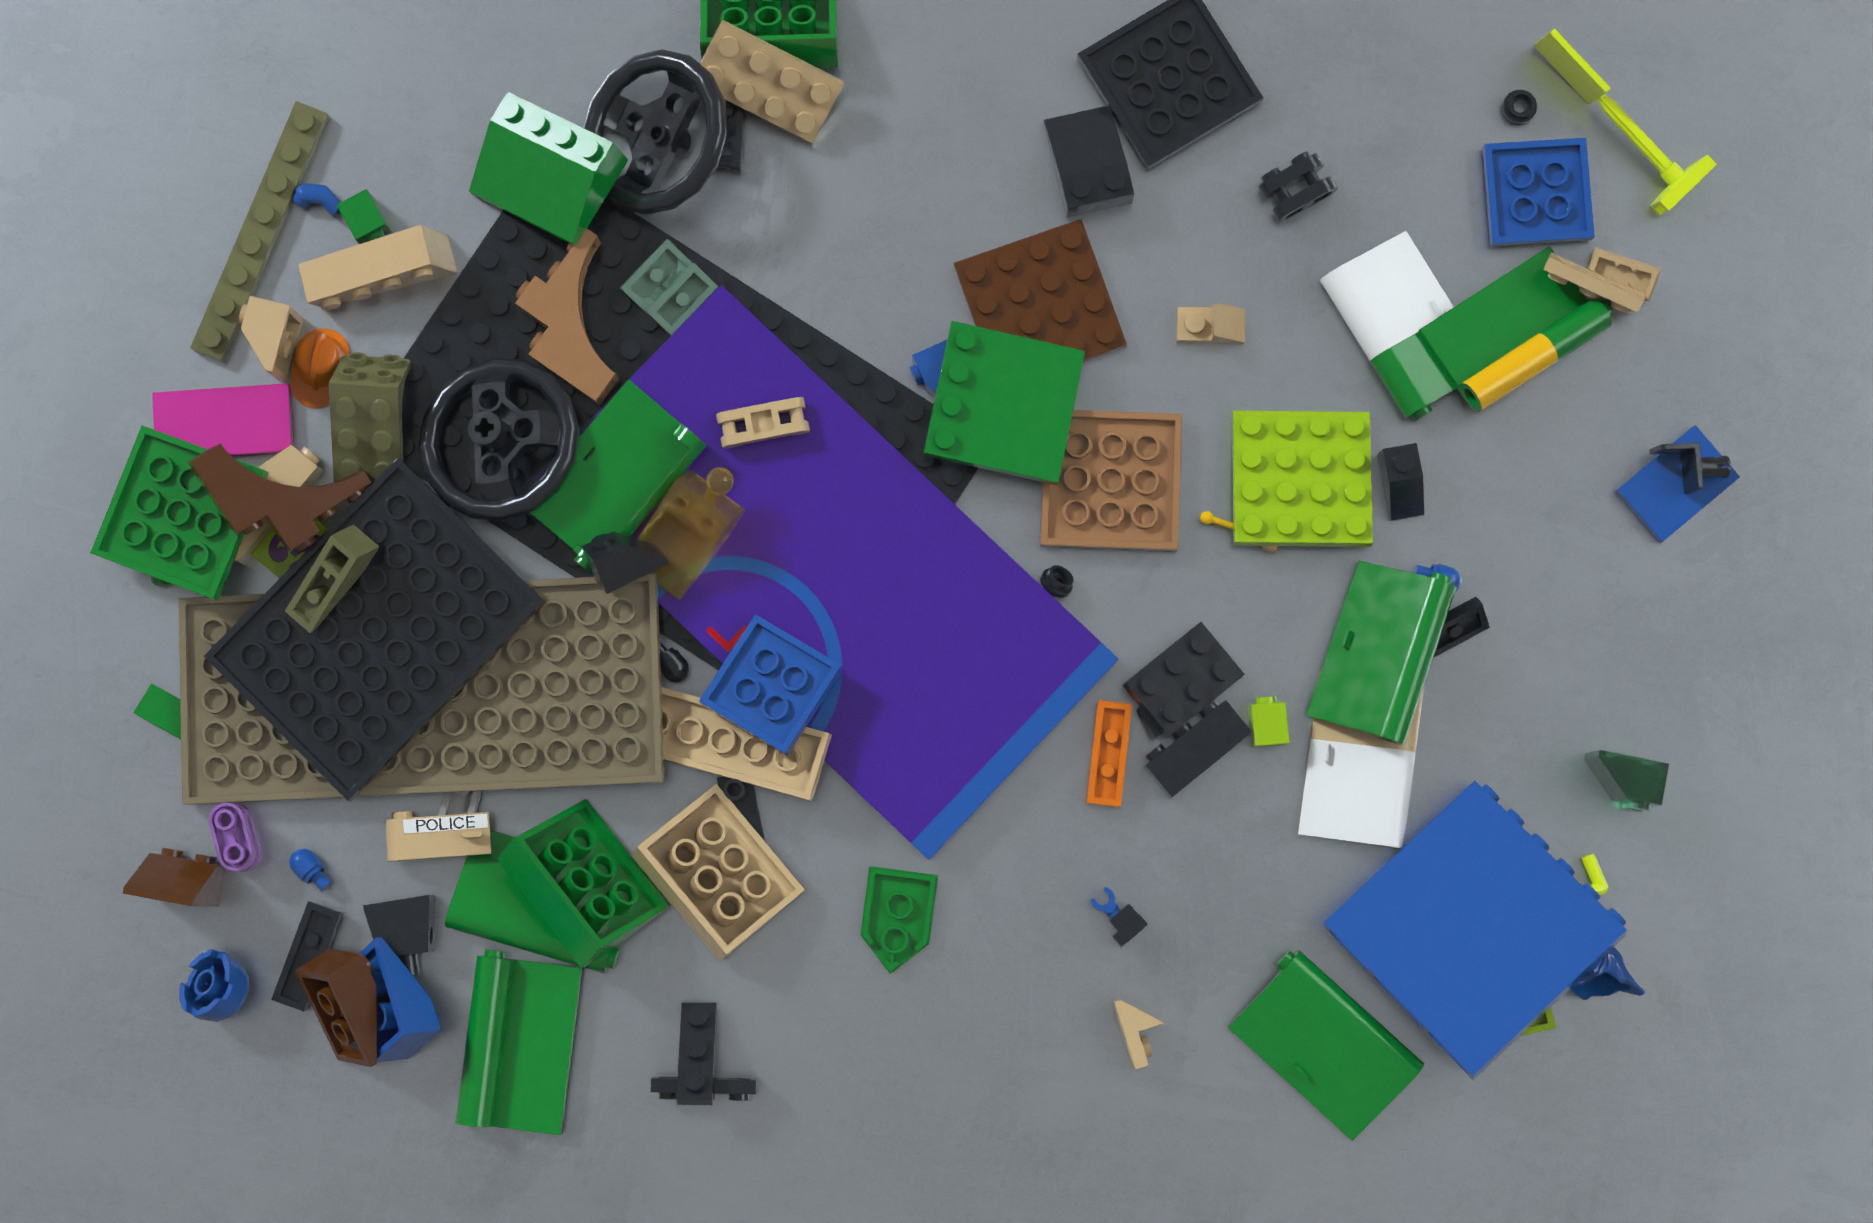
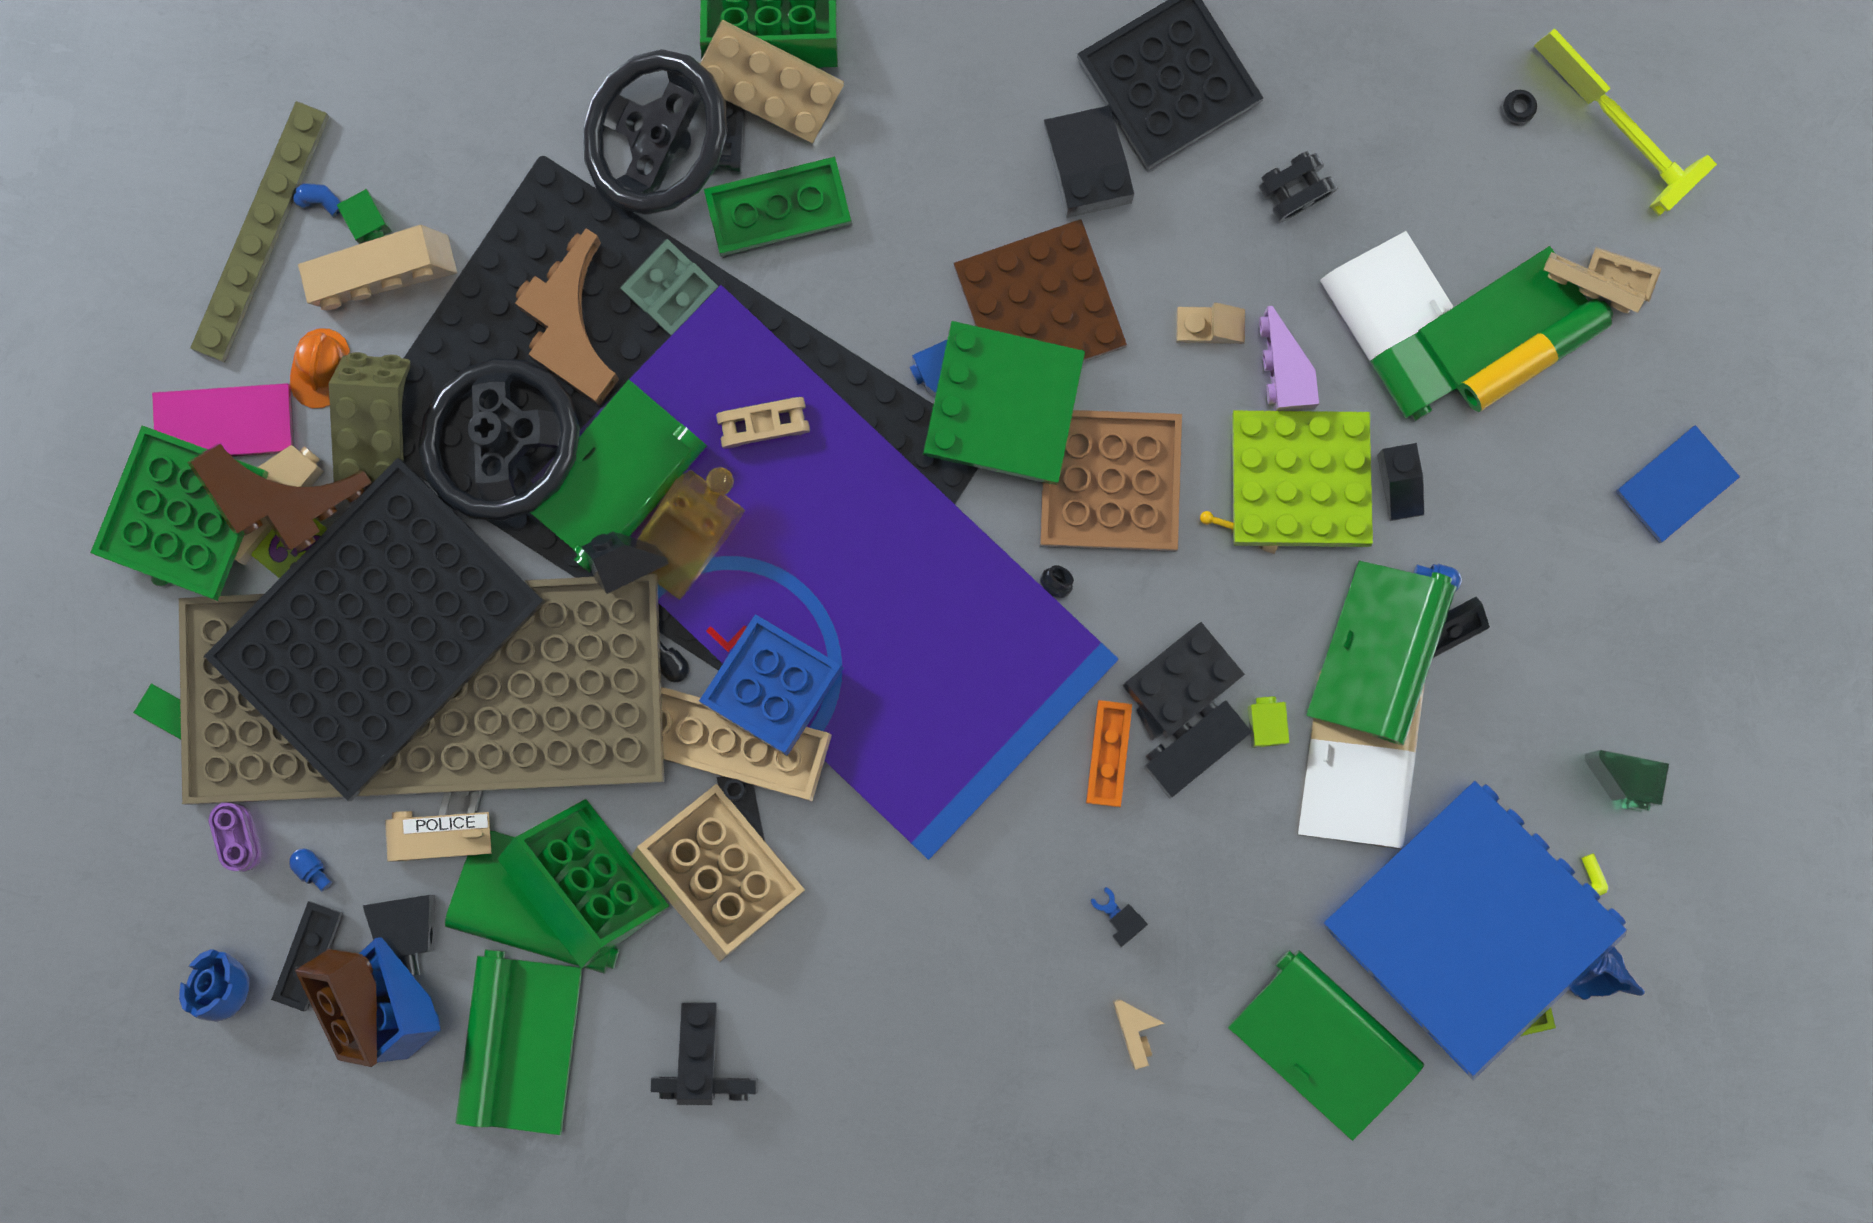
reddish brown slope [122,848,226,907] -> none
tan slope [239,296,304,383] -> none
olive slope [285,525,379,633] -> none
green slope [469,92,628,246] -> none
green tile [860,866,938,974] -> none
blue plate [1482,138,1595,247] -> none
black bracket [1649,443,1731,494] -> none
none -> green plate [704,156,852,256]
none -> lavender slope [1259,306,1319,411]

